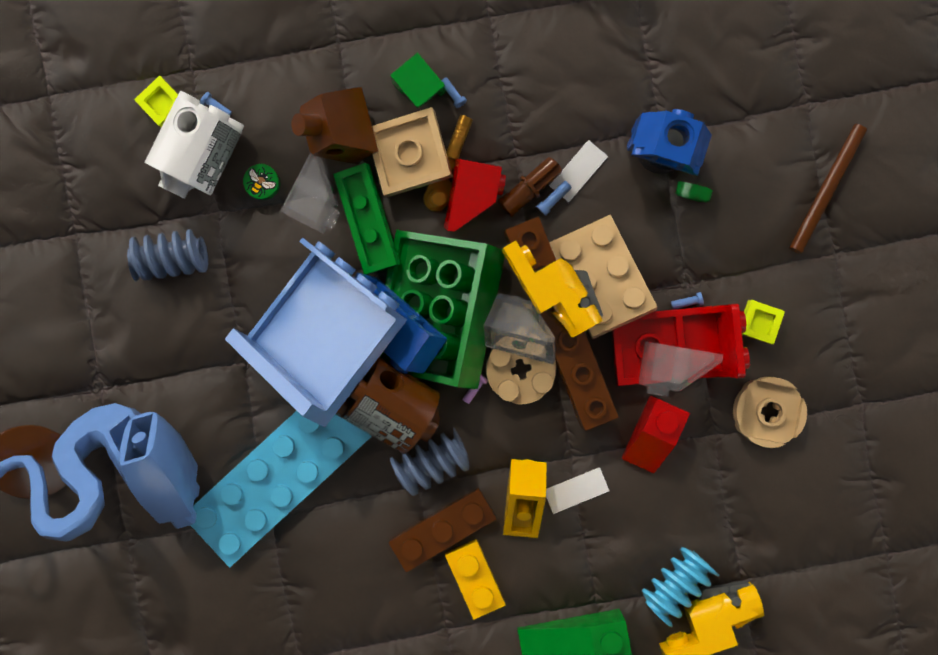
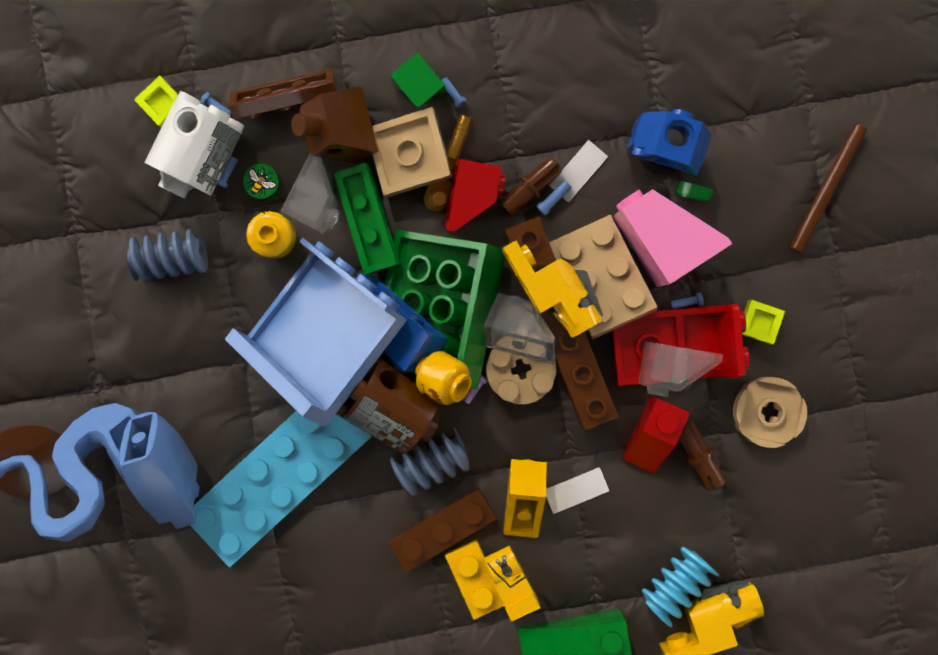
none -> medium blue piece [217,156,238,188]
none -> reddish brown plate [229,68,337,119]
none -> yellow head [246,211,297,259]
none -> yellow head [415,351,472,406]
none -> yellow leg [484,545,540,622]
none -> bright pink slope [612,189,732,287]
none -> reddish brown axle [679,422,727,491]

